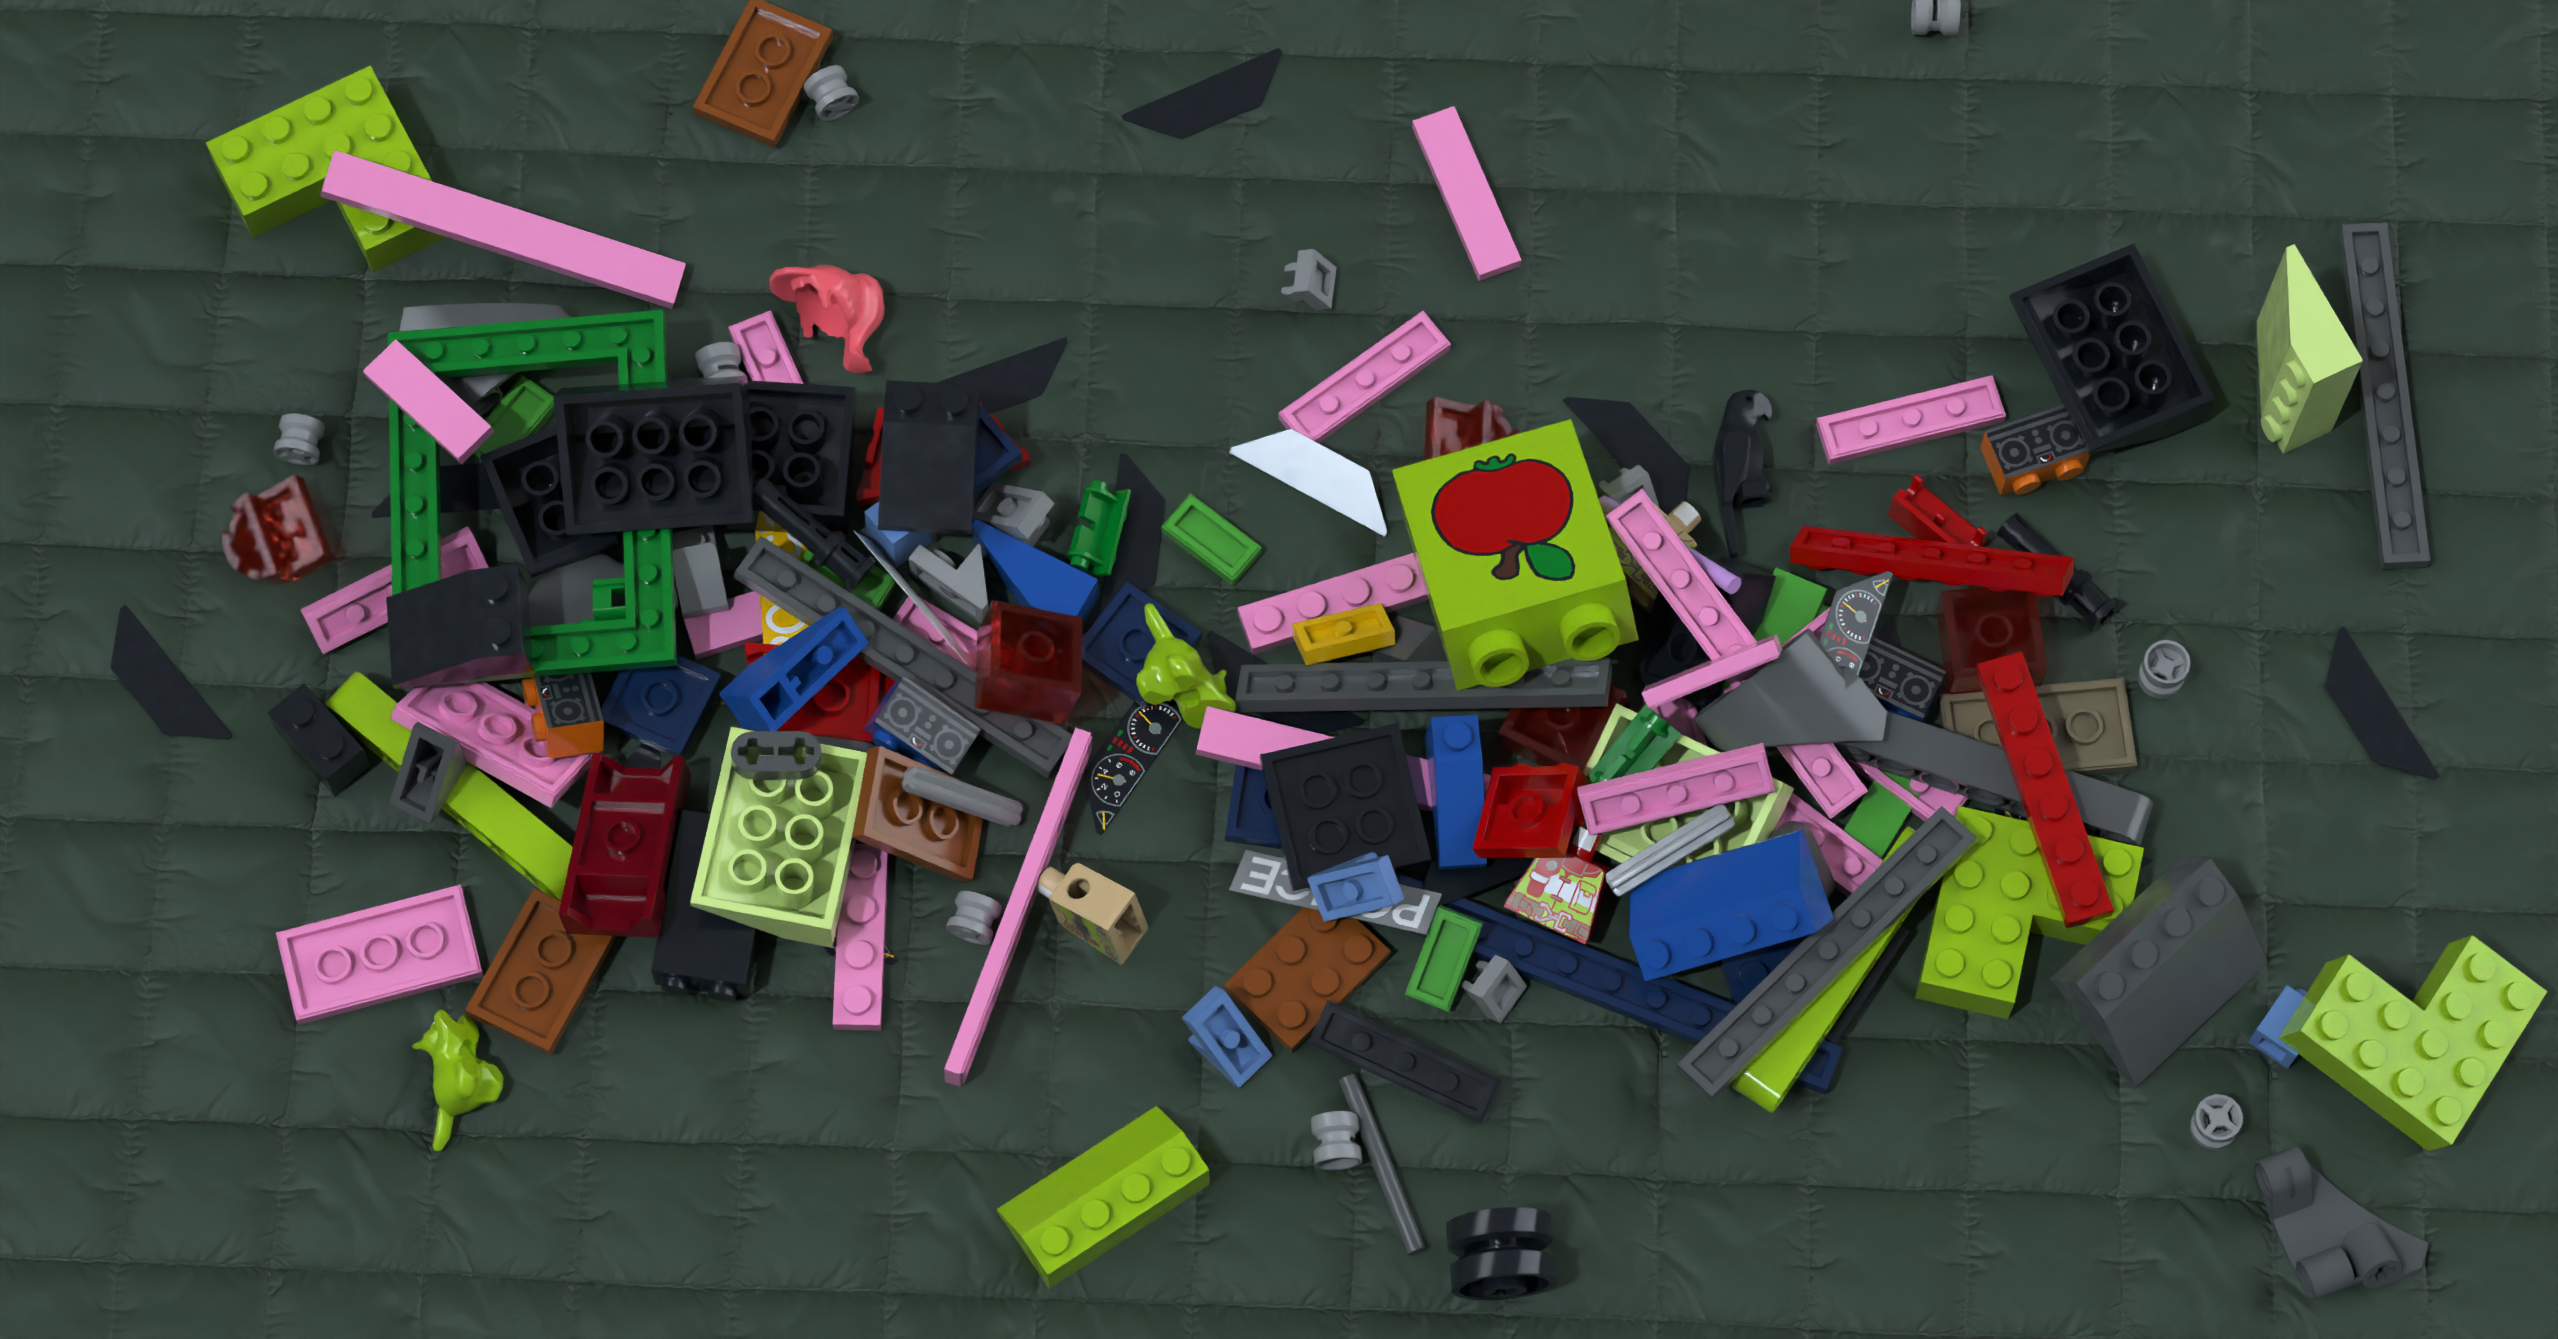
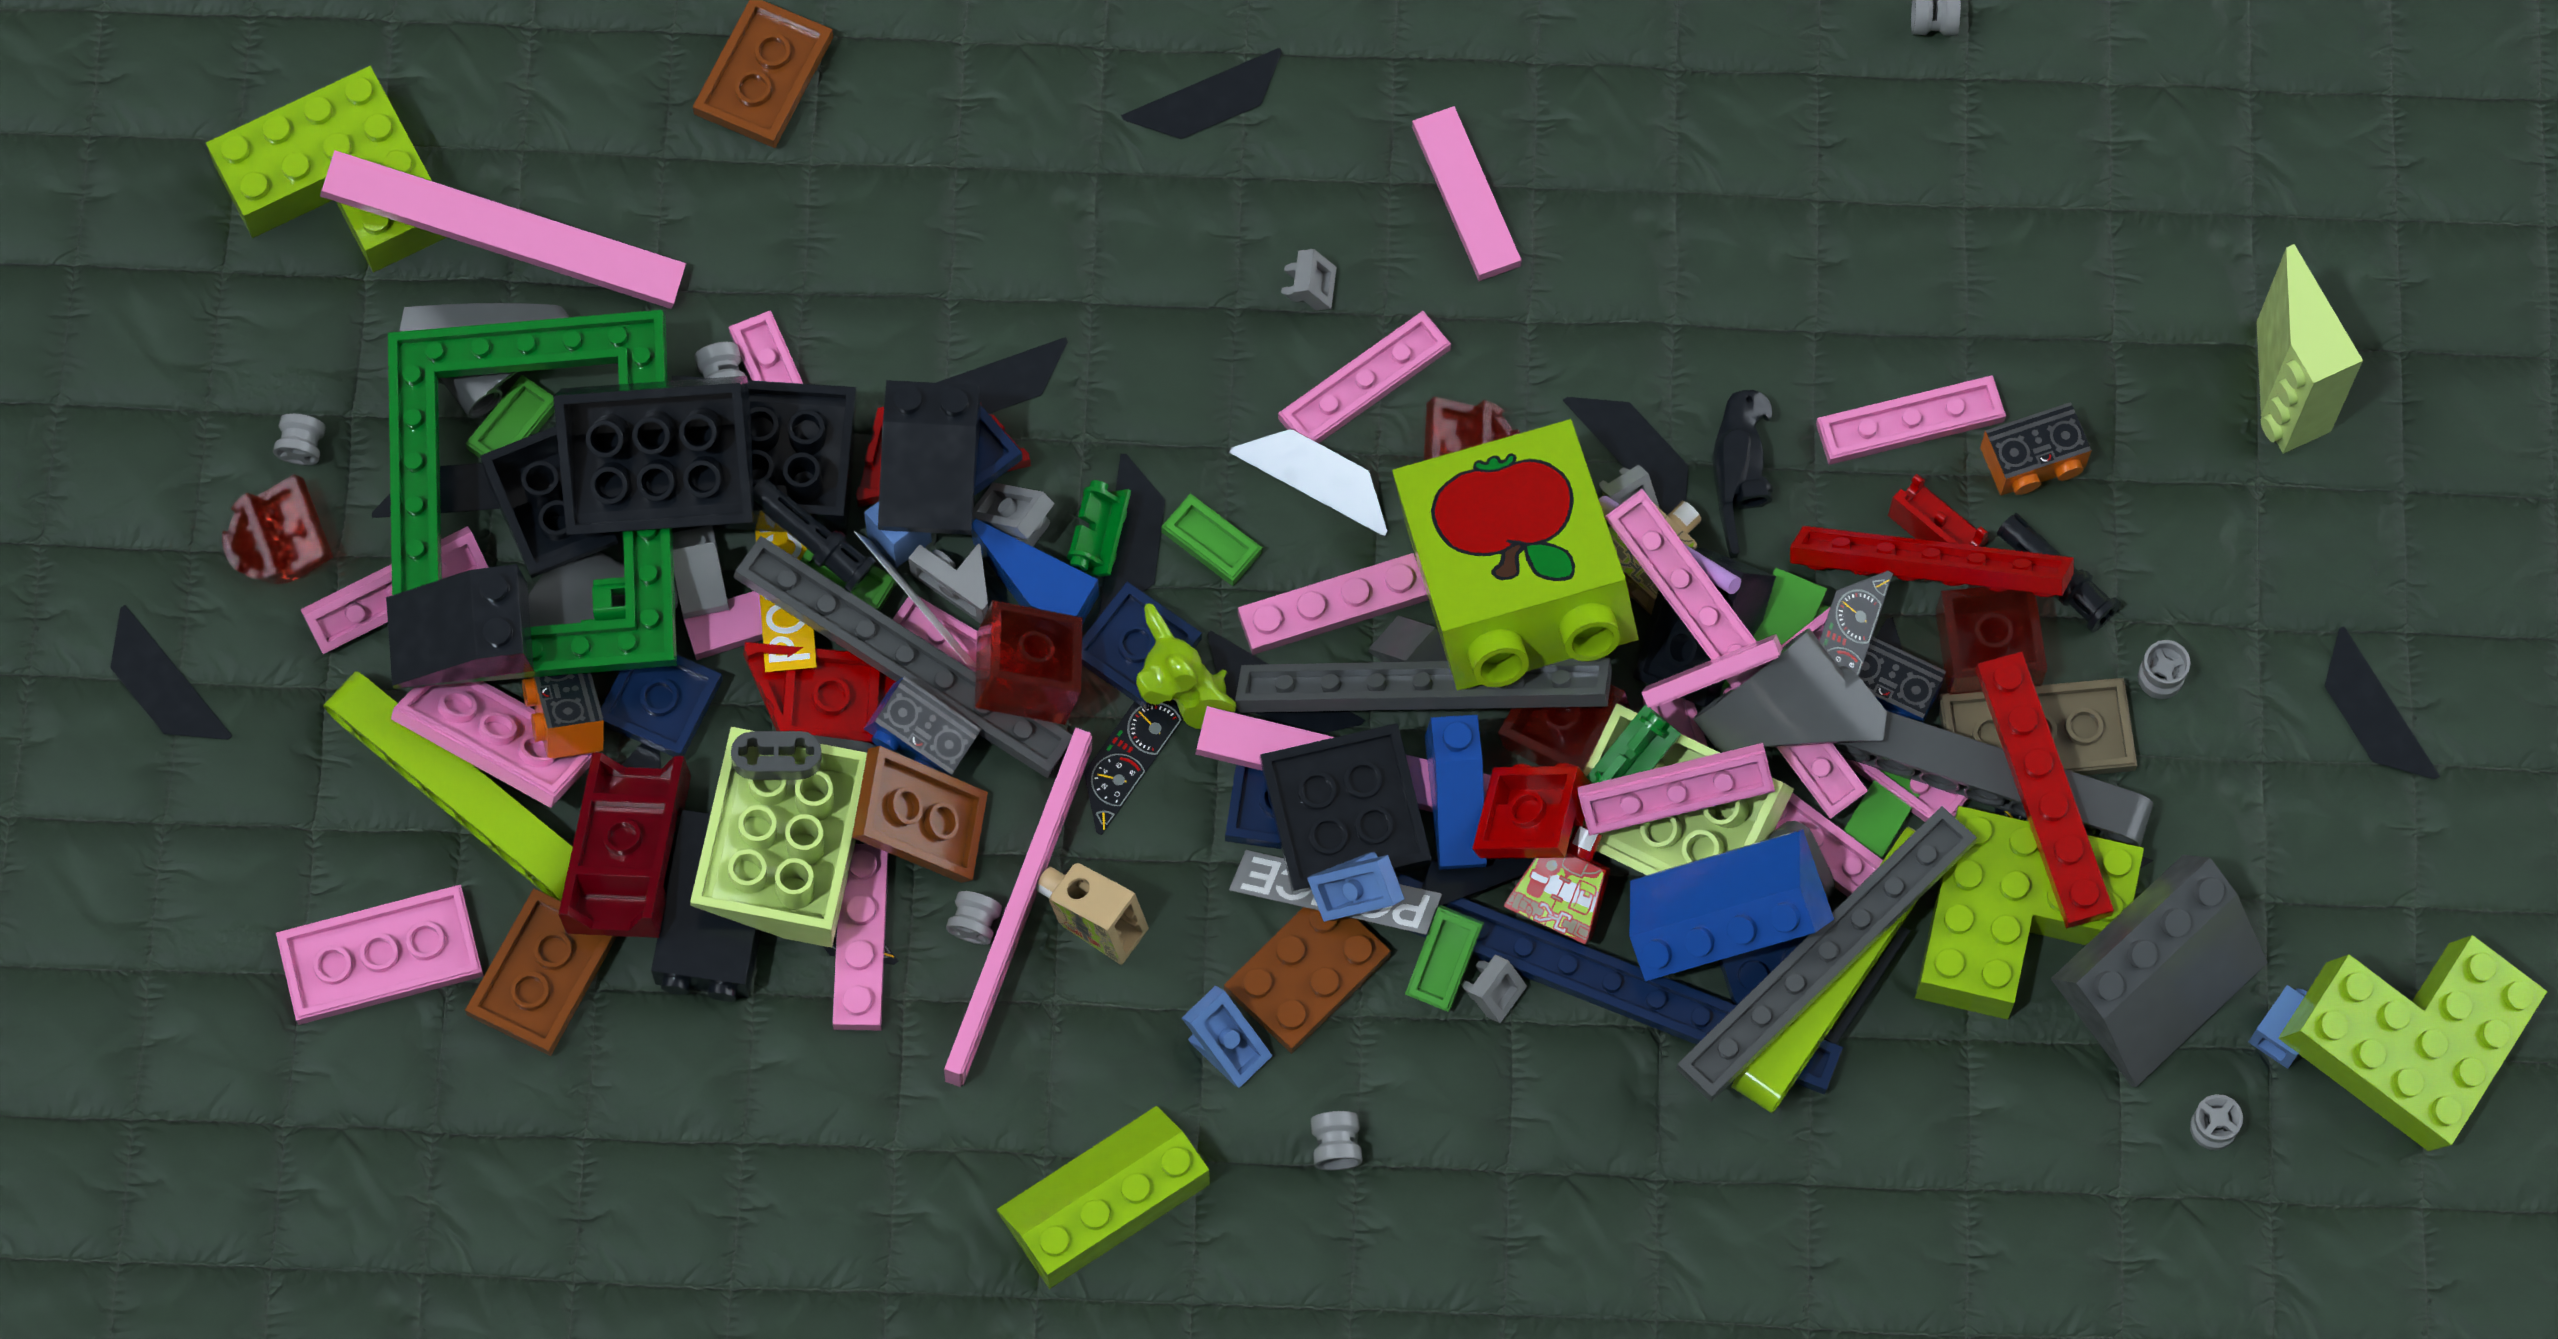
black brick [267,683,371,797] -> none
bright pink tile [363,339,494,464] -> none
dark grey slope [389,722,467,824] -> none
lime animal [412,1010,504,1152] -> none
blue slope [719,607,869,731] -> none
coral piece [769,265,885,374] -> none
light grey wheel [804,65,859,121] -> none
light grey axle [902,766,1023,827] -> none
yellow plate [1292,603,1396,666] -> none
black tile [1308,1000,1501,1124] -> none
dark grey bar [1339,1074,1426,1256] -> none
black wheel [1446,1207,1557,1301] -> none
light grey axle [1605,804,1735,897] -> none
black slope [2009,243,2215,454] -> none
dark grey panel [2254,1146,2429,1301] -> none
dark grey plate [2339,222,2430,570] -> none

